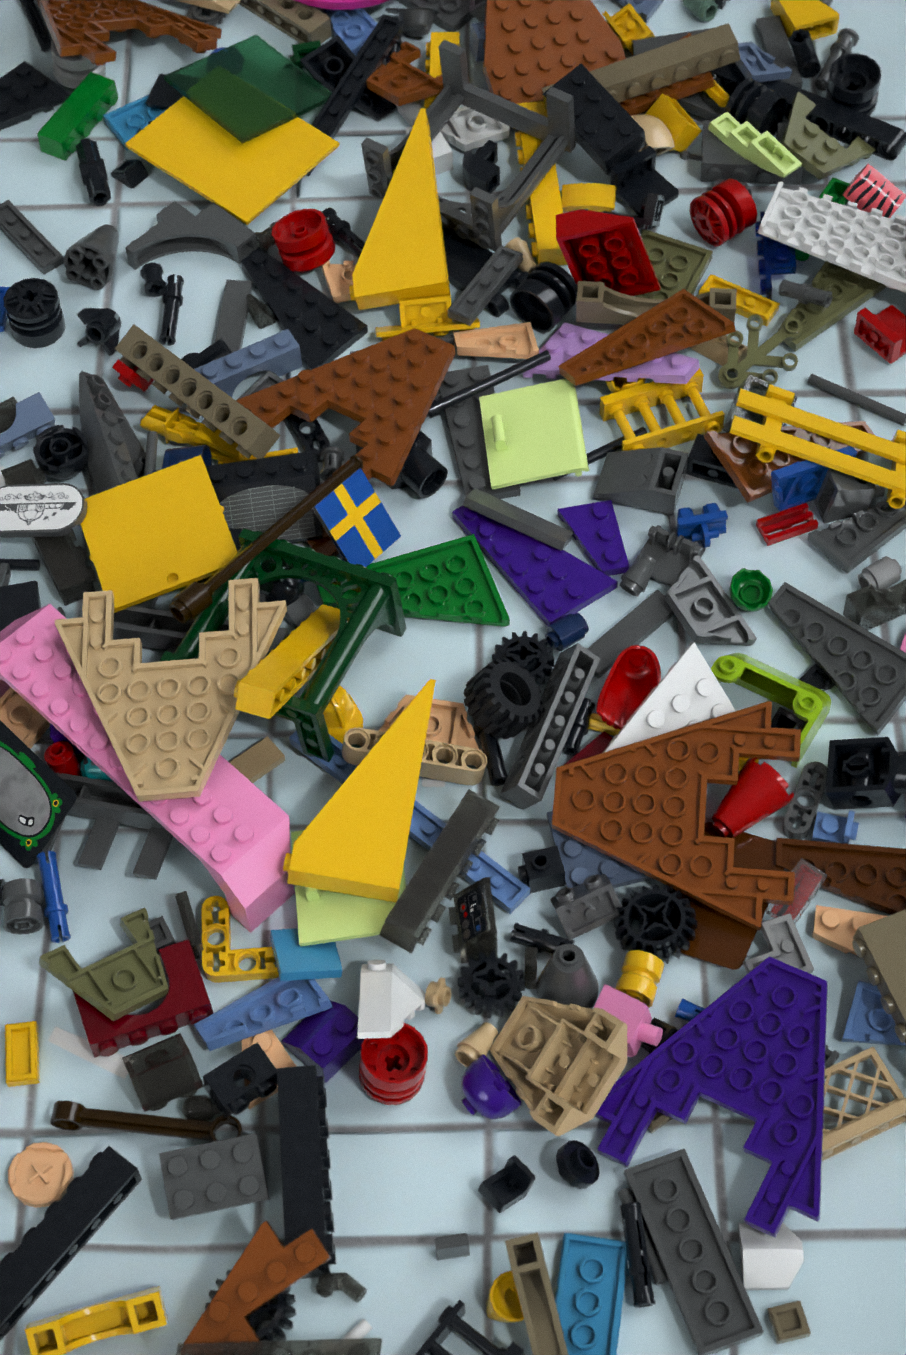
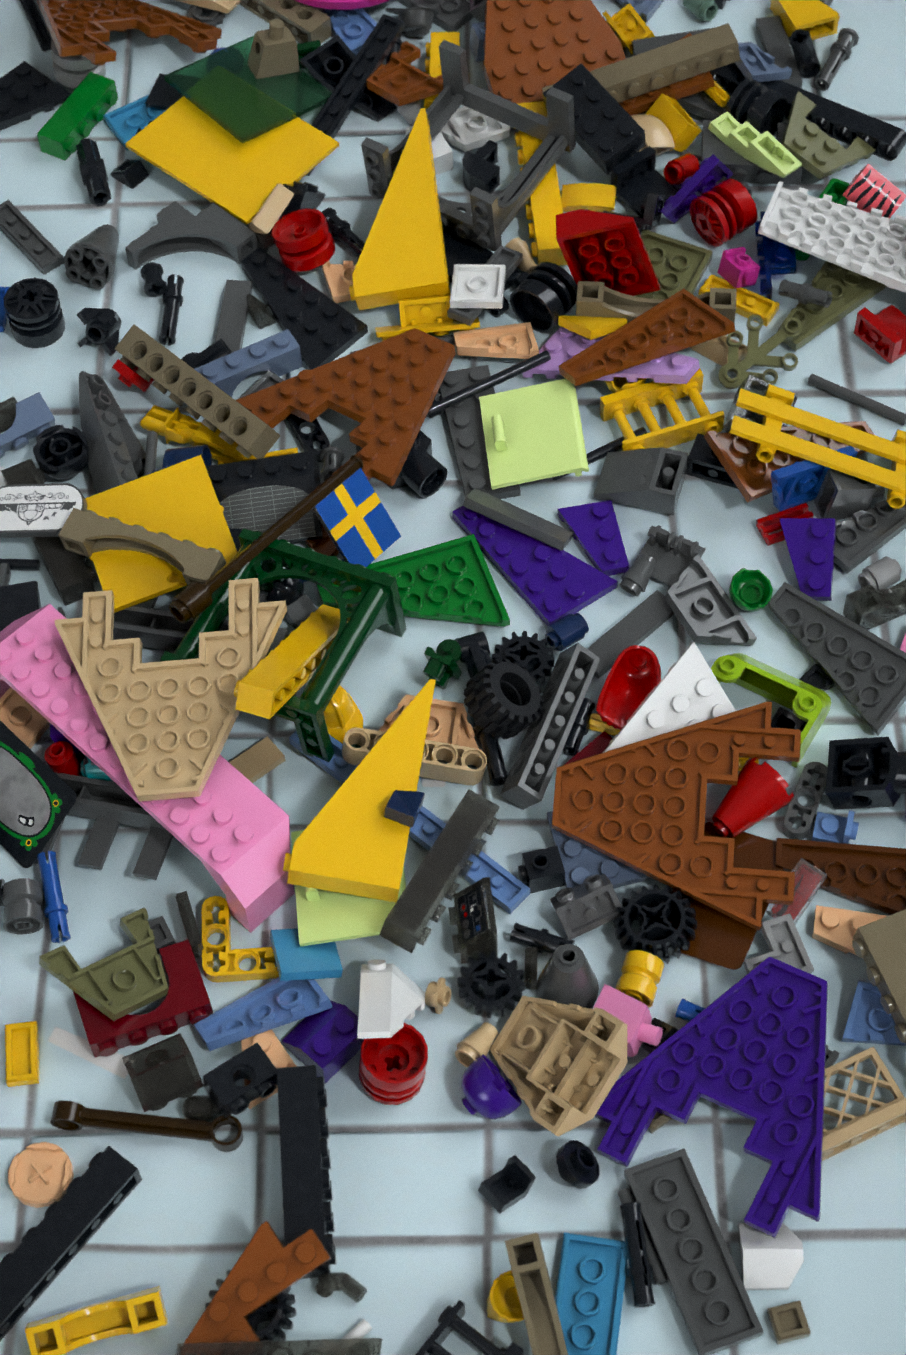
dark grey brick [159,1133,270,1220] -> none
dark grey tile [435,1233,470,1260] -> none
blue hips [676,503,728,548] -> none
black wheel [826,53,881,116] -> none
none -> dark tan arch [58,508,227,585]
none -> dark tan torso [248,19,299,79]
none -> tan slope [248,183,294,234]
none -> black slope [281,181,326,216]
none -> dark blue slope [384,790,425,828]
none -> dark green hips [423,639,462,689]
none -> white tile [450,264,506,309]
none -> black piece [455,631,492,679]
none -> yellow tile [558,315,627,340]
none -> dark purple wing [660,154,734,224]
none -> red brick [664,153,700,185]
none -> dark pink brick [717,247,760,288]
none -> dark purple wing [779,518,836,601]

